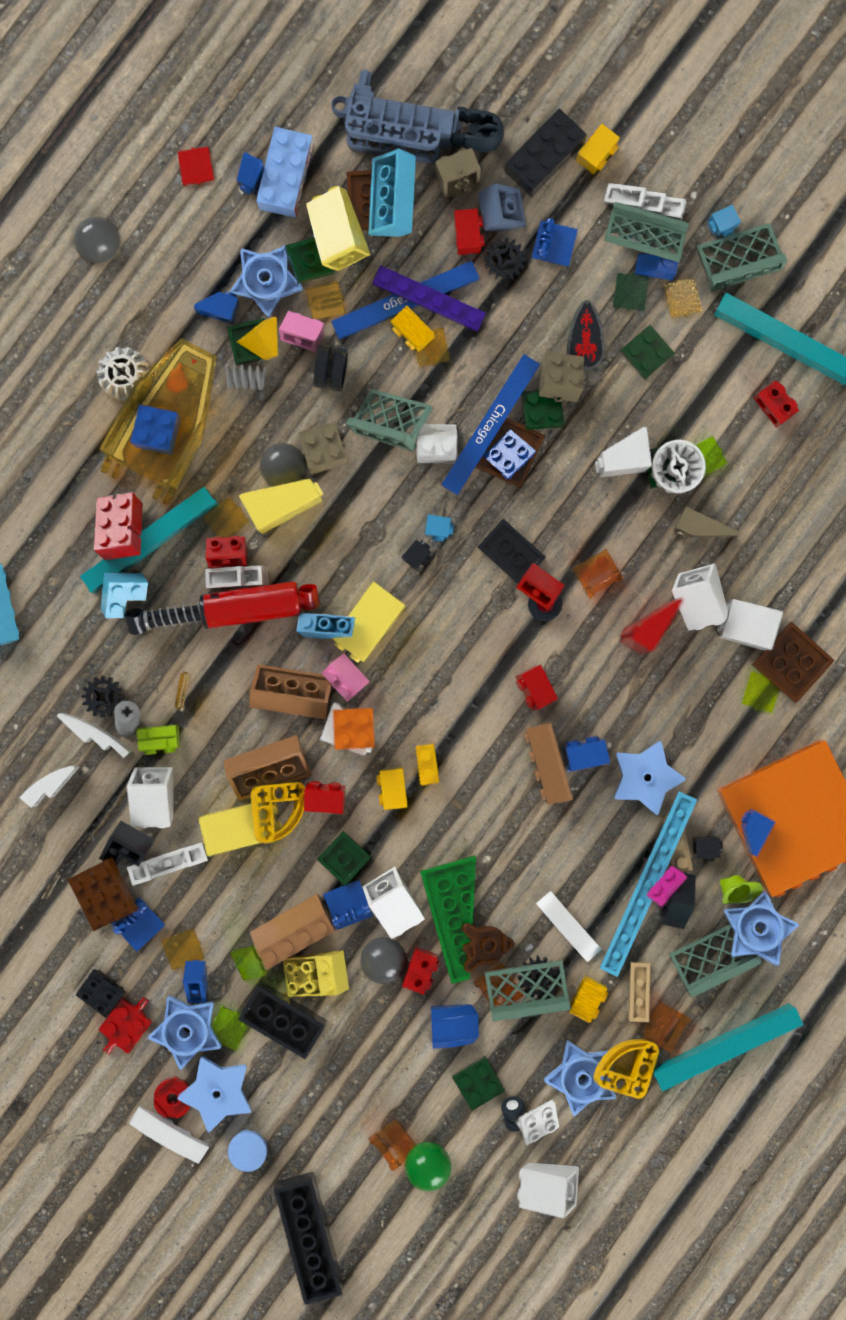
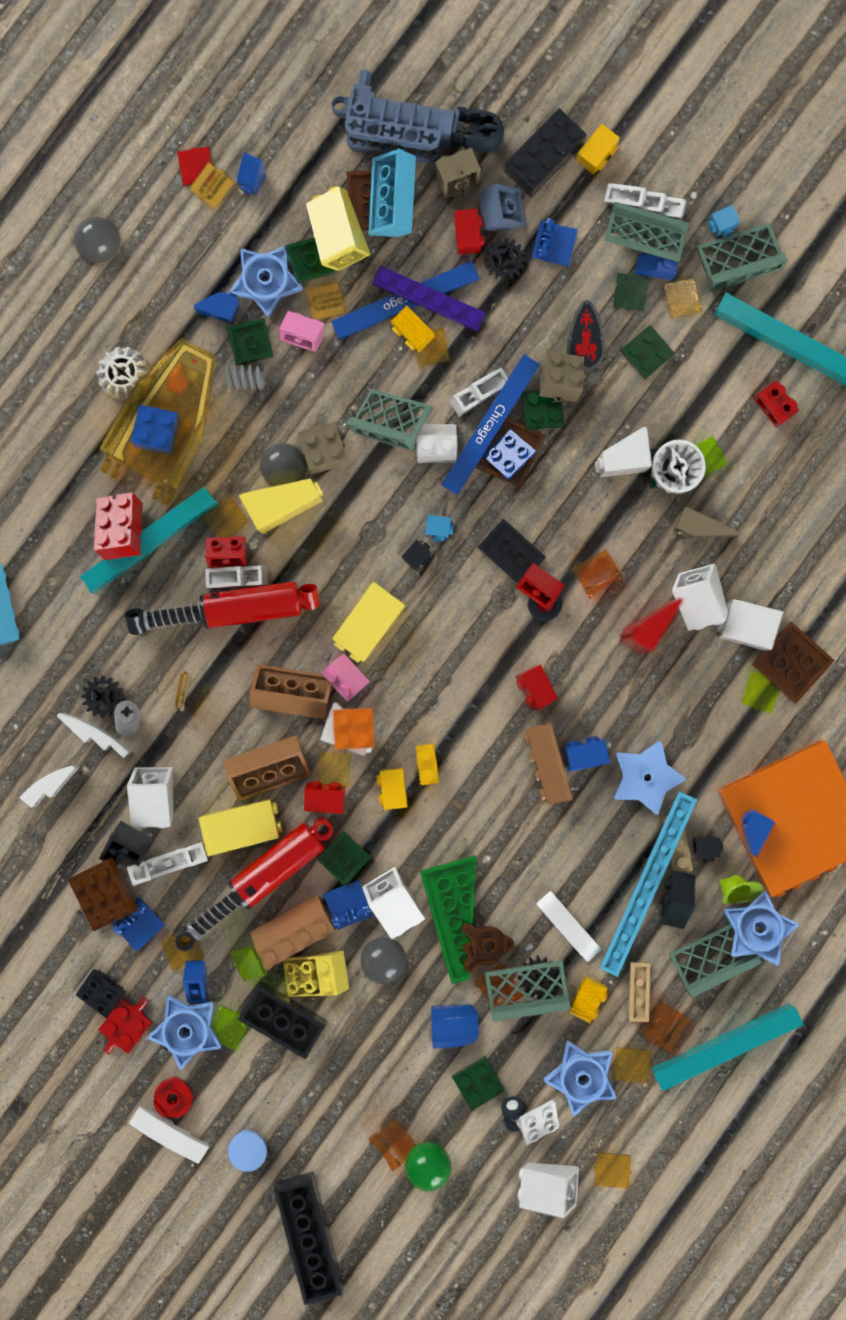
medium azure brick [101,573,148,618] -> none
lime brick [137,725,181,755] -> none
light blue plate [178,1056,251,1132] -> none
yellow slope [237,317,278,360] -> none
yellow beam [251,782,305,843] -> none
light blue brick [256,126,314,218] -> none
dark azure slope [296,613,355,639] -> none
black wheel [314,344,348,392] -> none
red brick [402,946,440,995] -> none
yellow beam [593,1039,659,1099] -> none
dark pink plate [646,866,687,907] -> none
none -> red piece [175,817,333,951]
none -> clear yellow piece [189,161,234,209]
none -> clear yellow piece [317,750,351,787]
none -> white slope [449,367,508,417]
none -> clear yellow piece [594,1152,632,1188]

